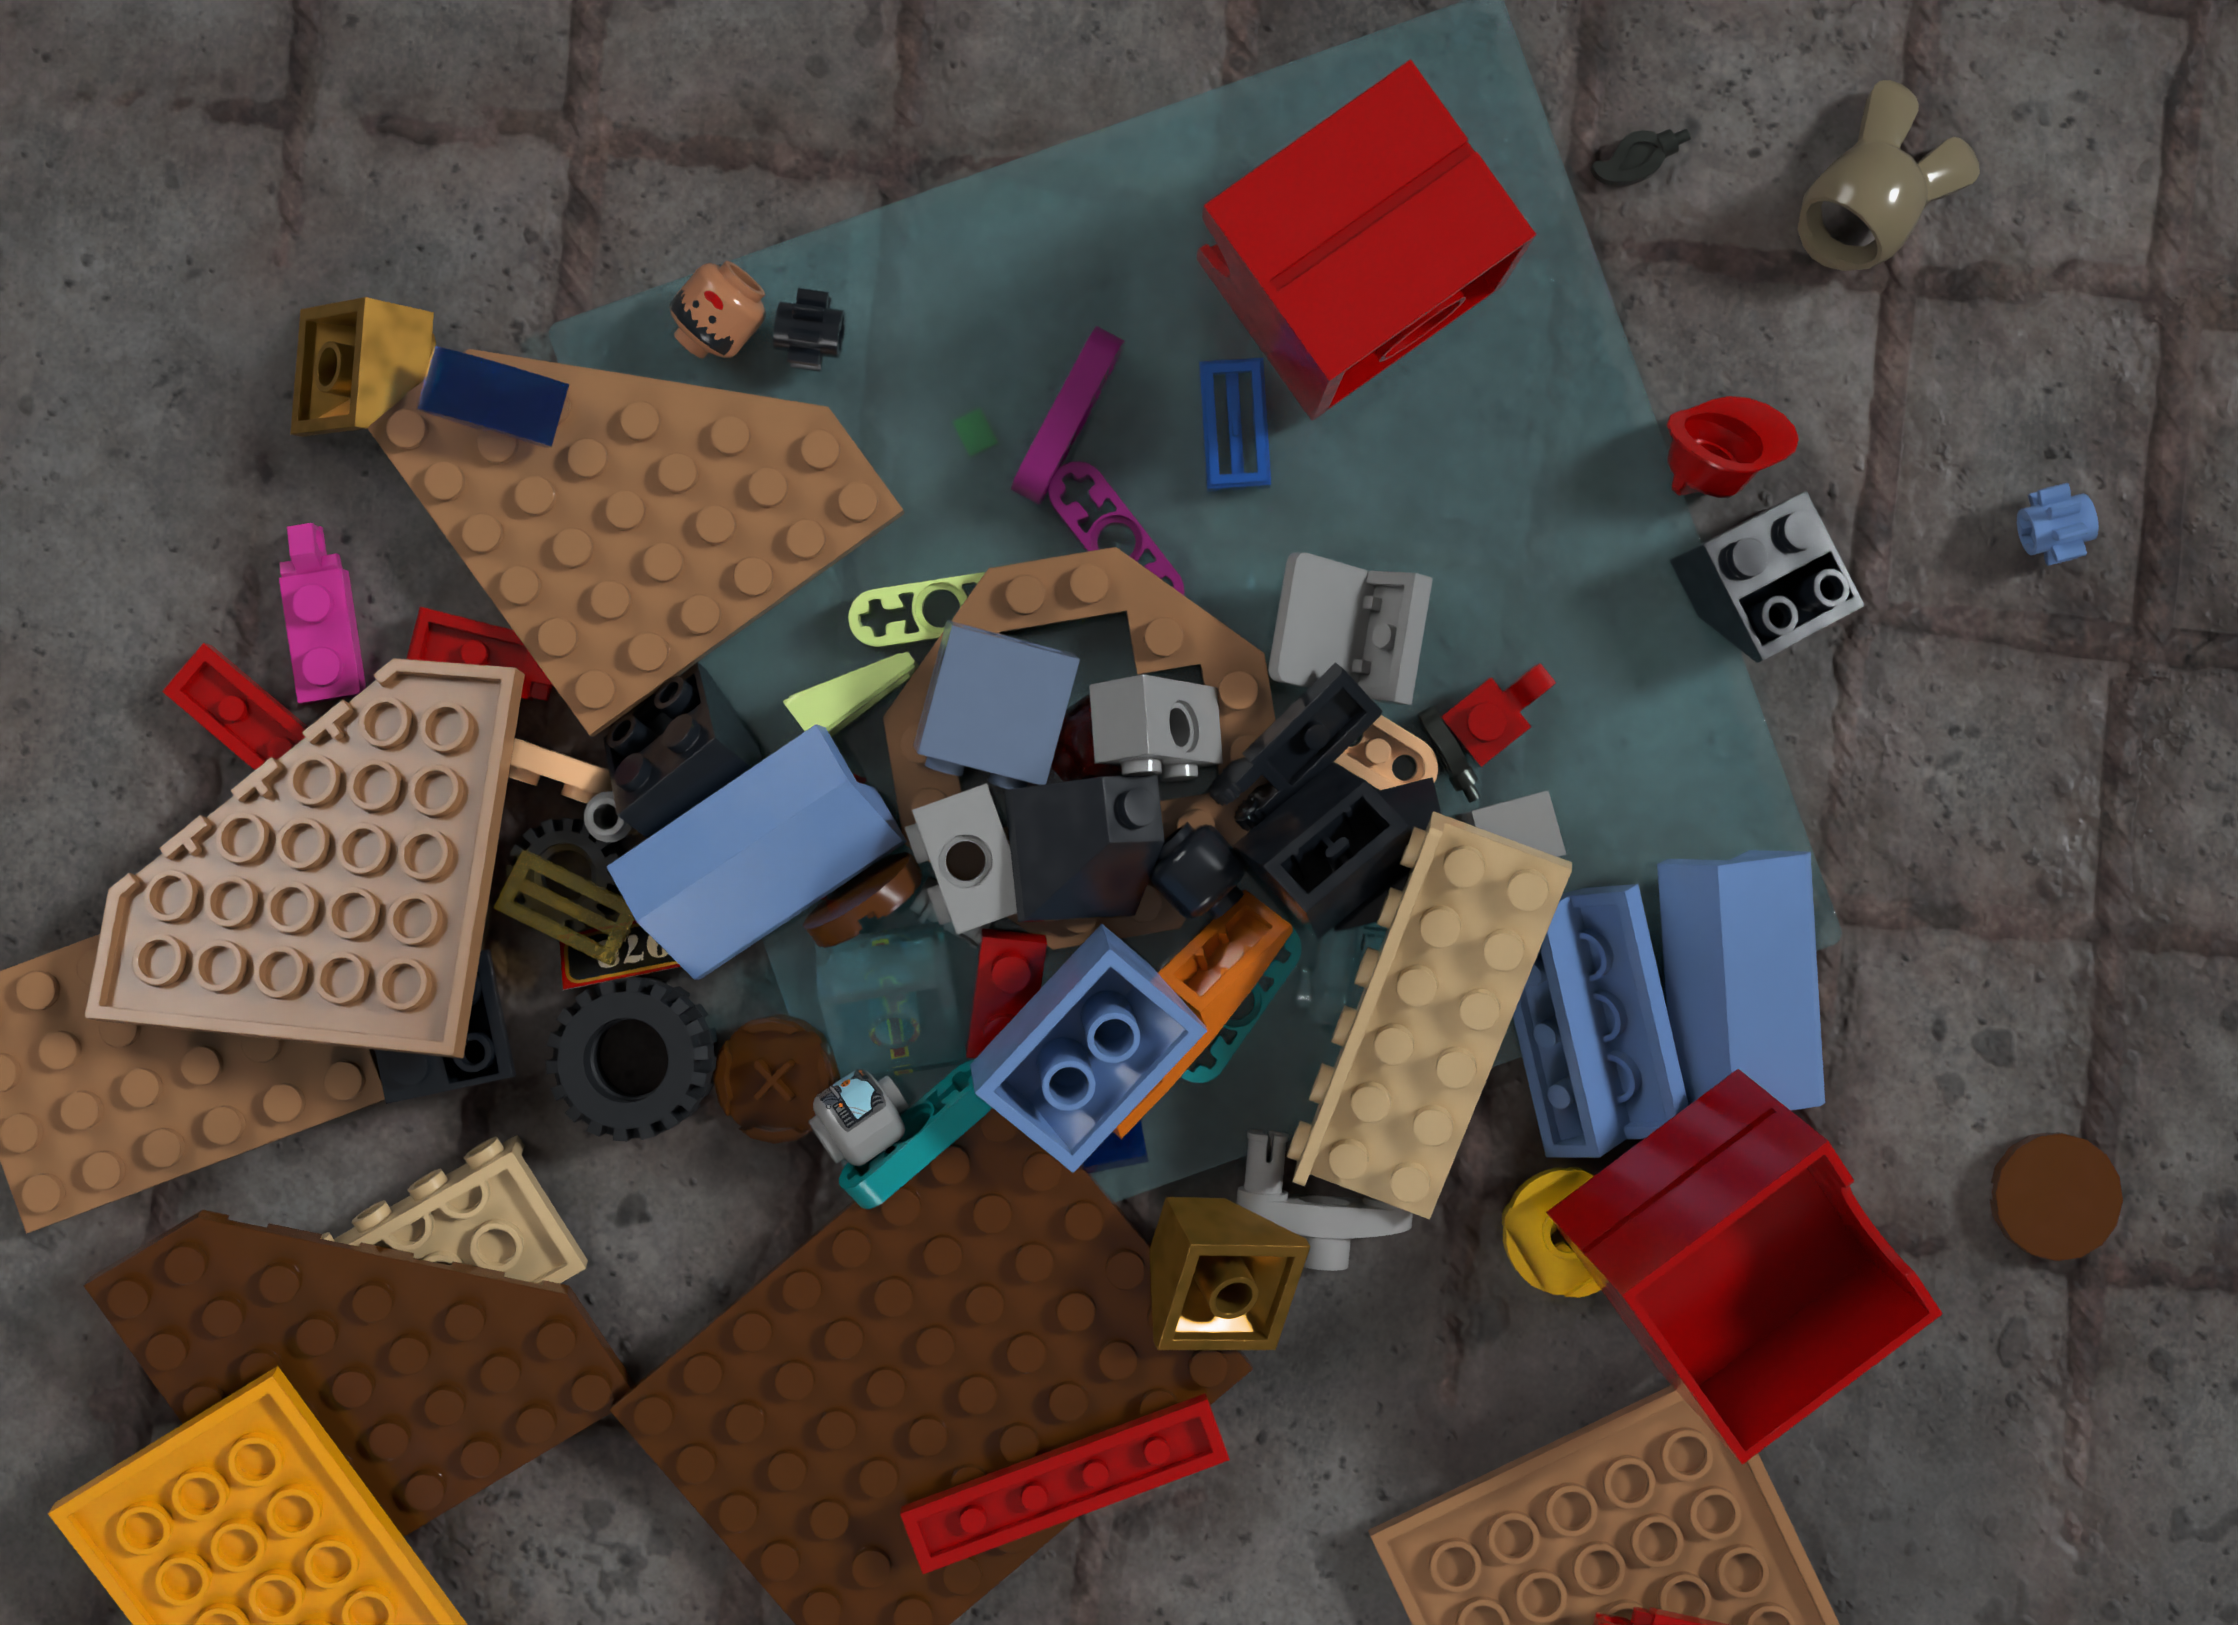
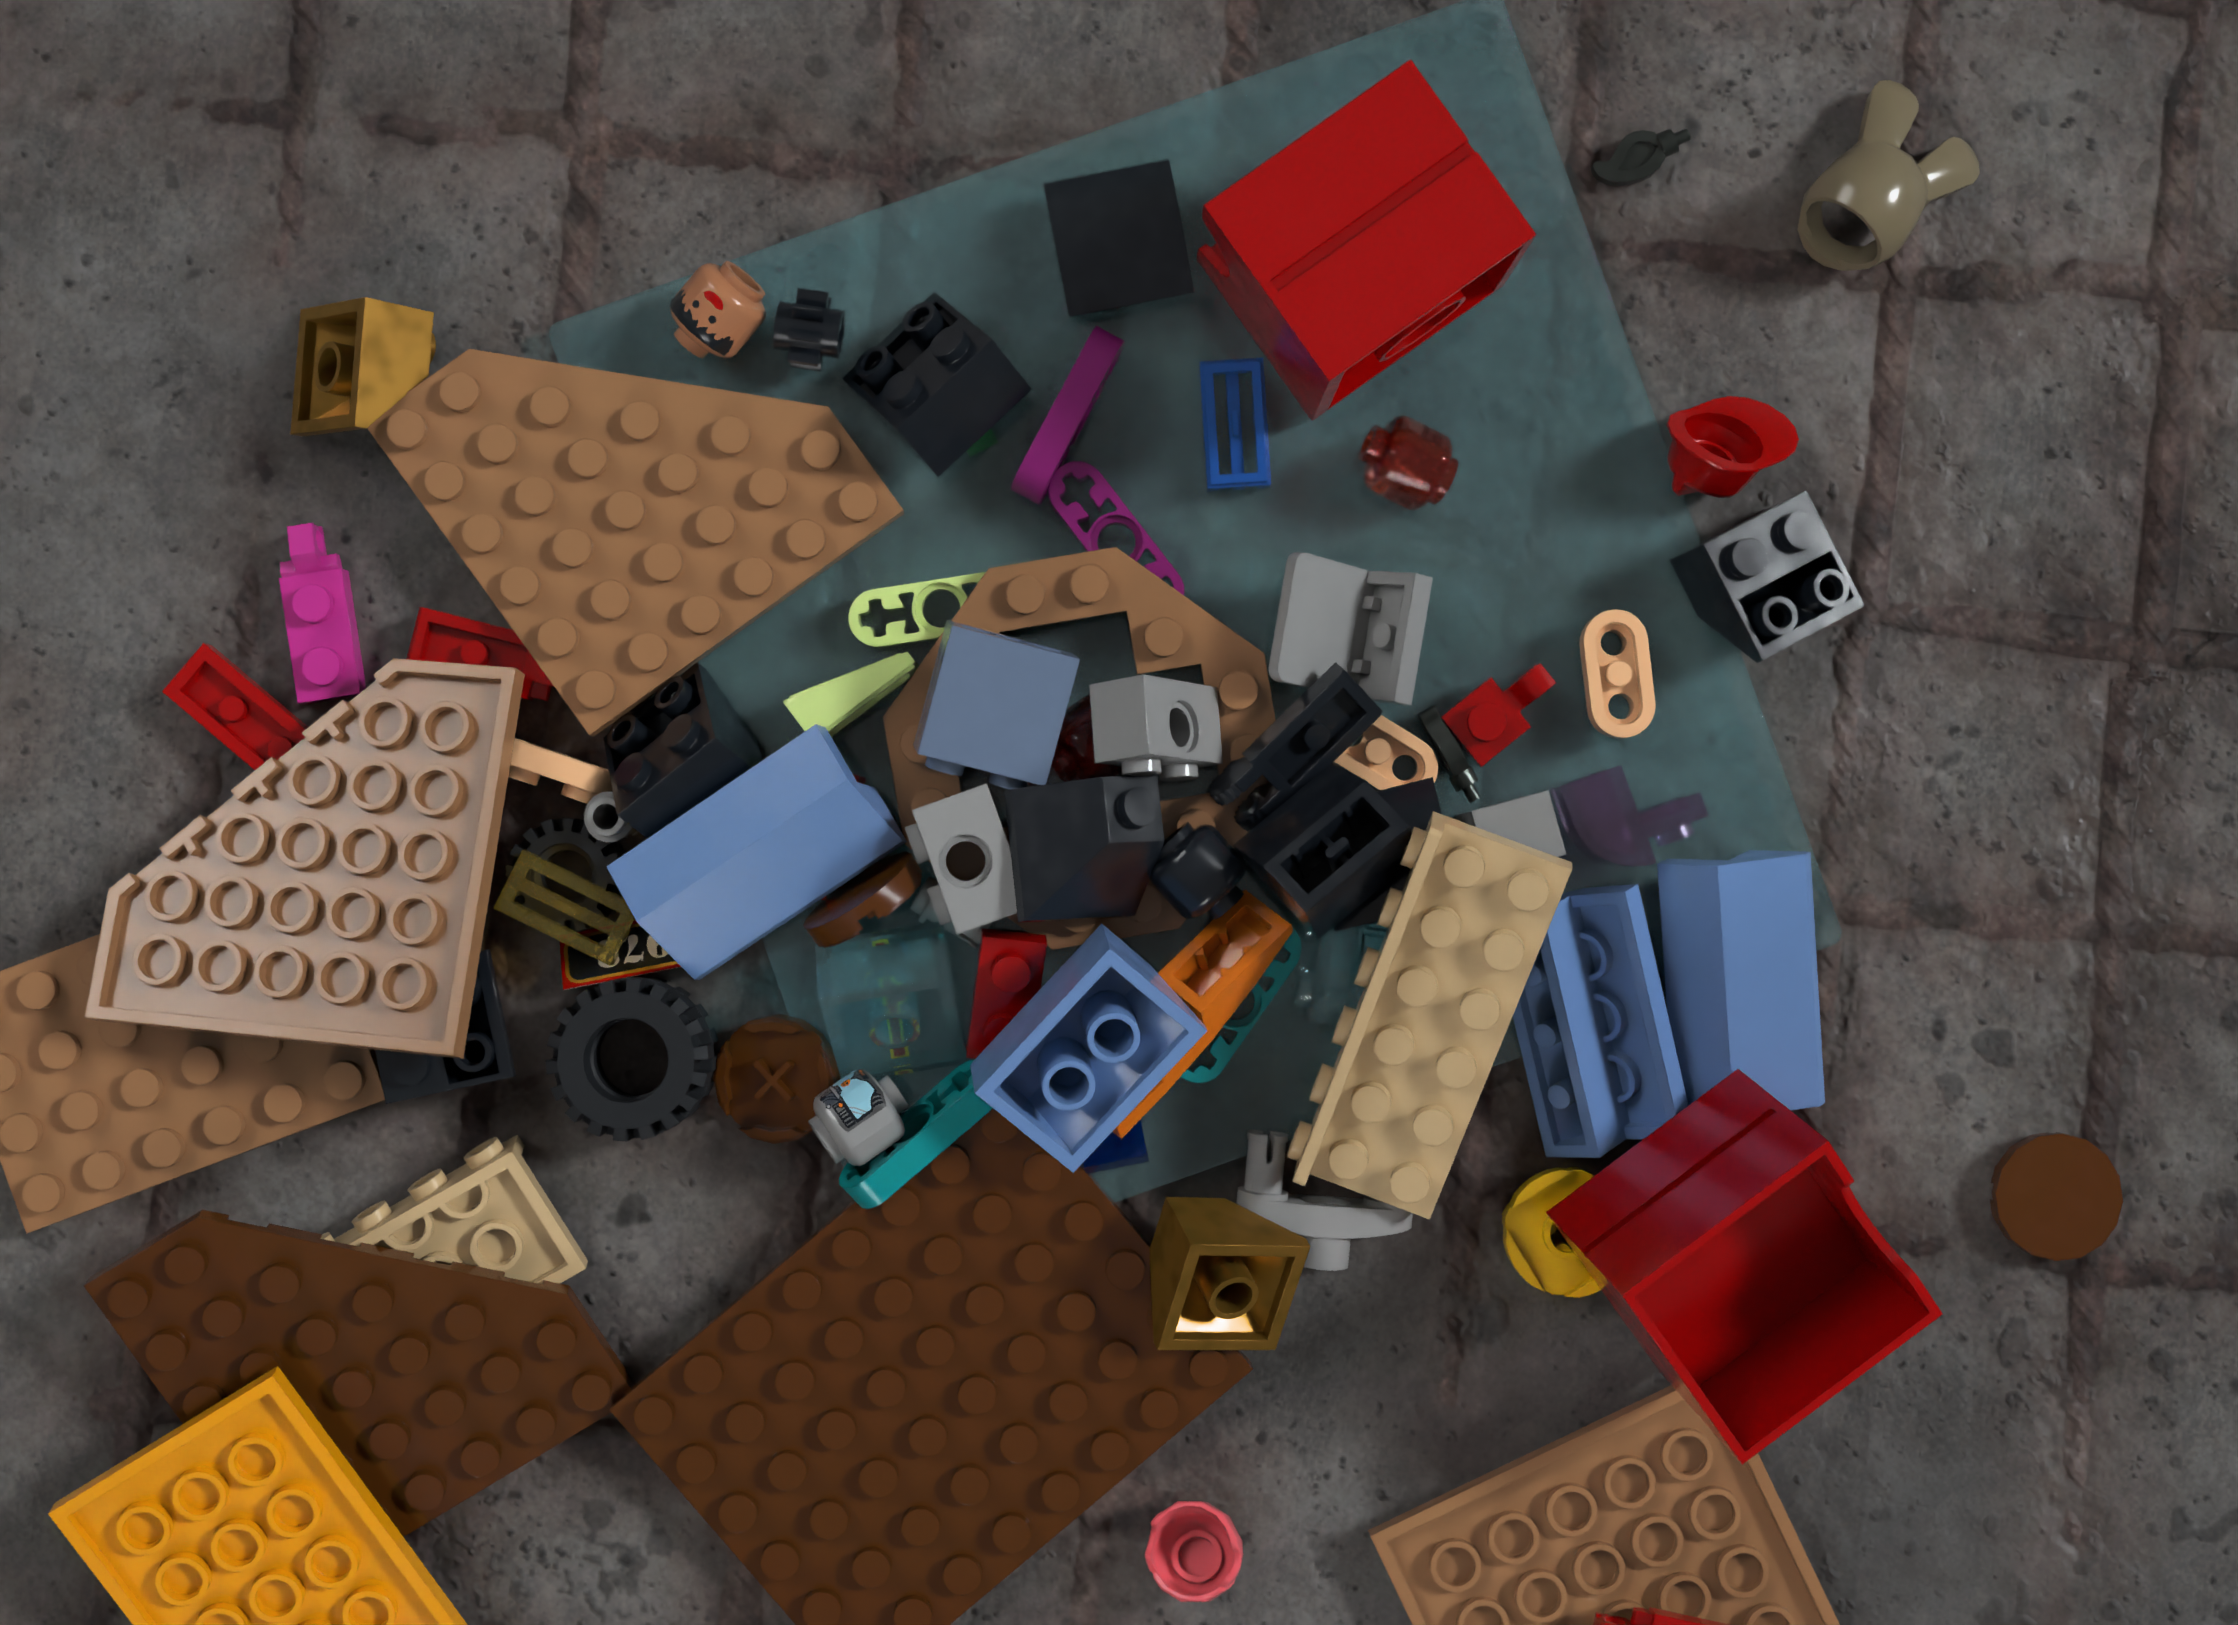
clear blue slope [416,346,569,448] -> none
red plate [900,1393,1230,1574] -> none
medium blue gear [2017,483,2099,566] -> none
none -> black slope [842,292,1032,477]
none -> black slope [1043,158,1195,317]
none -> coral hair [1145,1501,1243,1602]
none -> clear red head [1358,415,1459,511]
none -> clear purple brick [1550,765,1709,867]
none -> light nougat plate [1579,609,1656,739]

